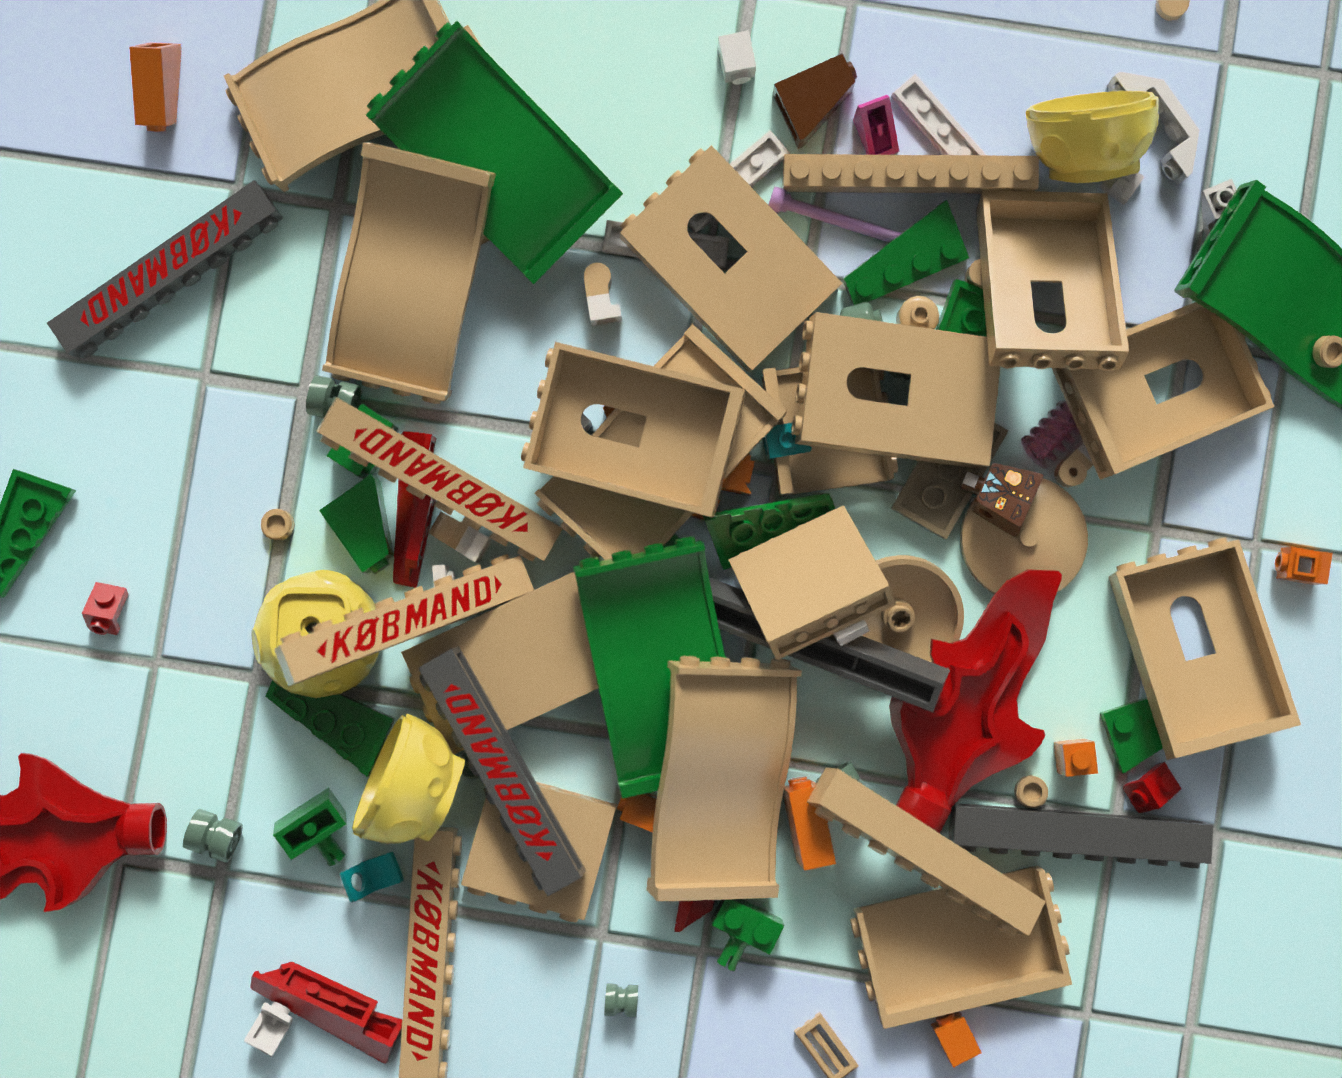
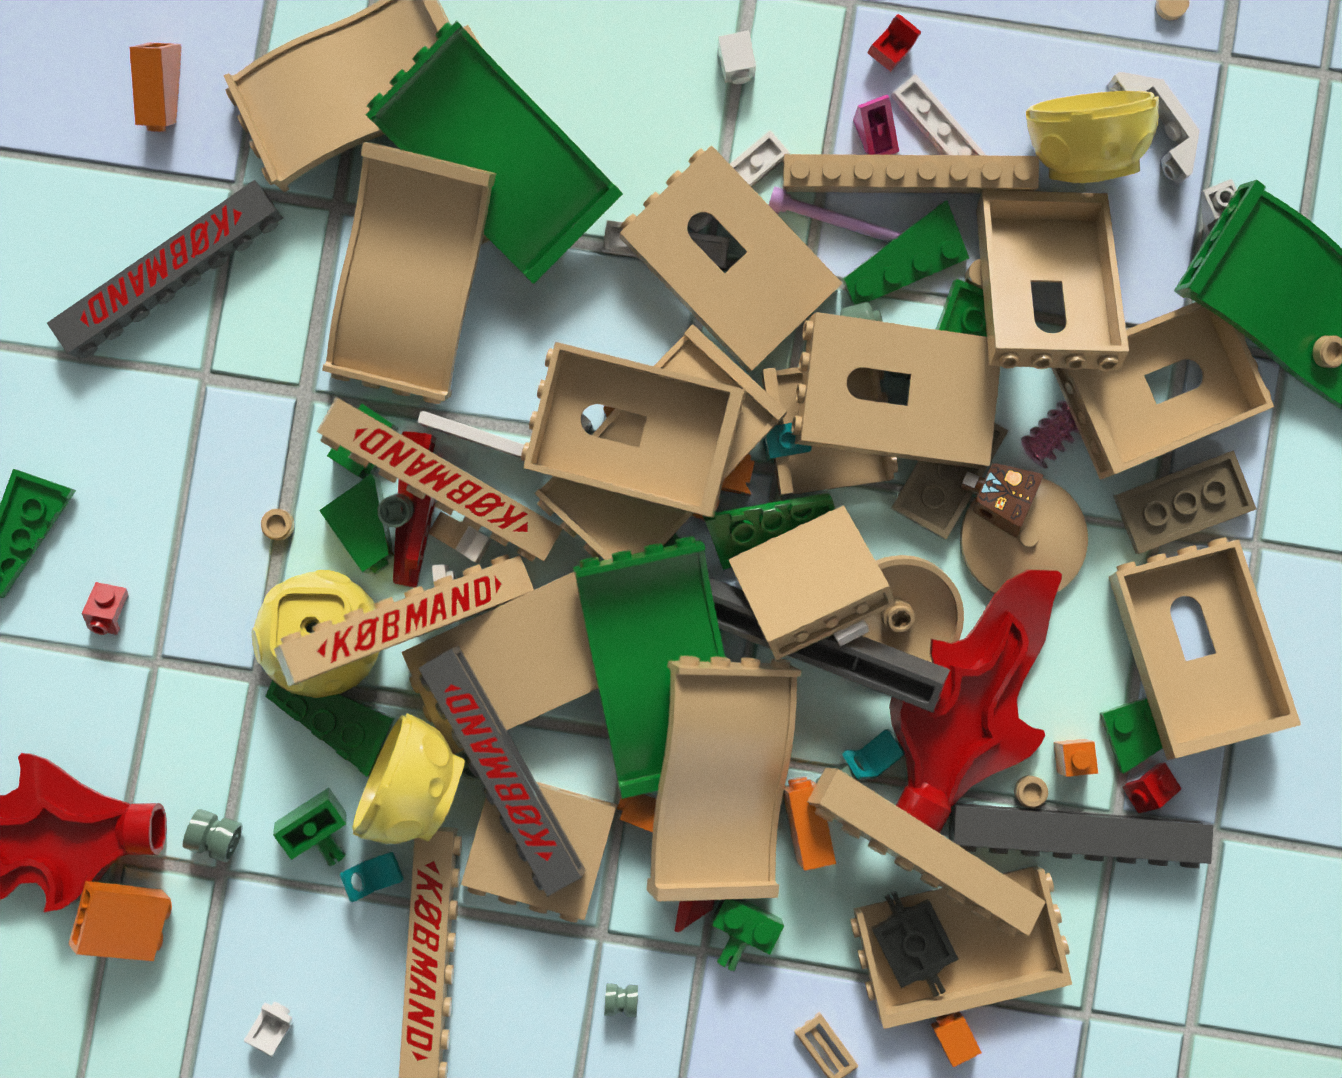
red wedge [250,962,402,1064] -> none
sand green wheel [306,375,362,418] -> none
leg [584,262,622,326] -> none
reddish brown slope [772,53,857,149] -> none
tan head [896,296,940,329] -> none
tan leg [1054,440,1093,488] -> none
white tile [1098,172,1145,205] -> none
orange window [1274,547,1333,585] -> none
none -> orange brick [68,881,172,961]
none -> sand green wheel [378,493,414,528]
none -> white tile [417,411,524,459]
none -> teal bracket [842,729,905,780]
none -> red bracket [867,14,921,72]
none -> pearl dark grey plate [871,891,959,997]
none -> dark tan plate [1113,450,1257,554]

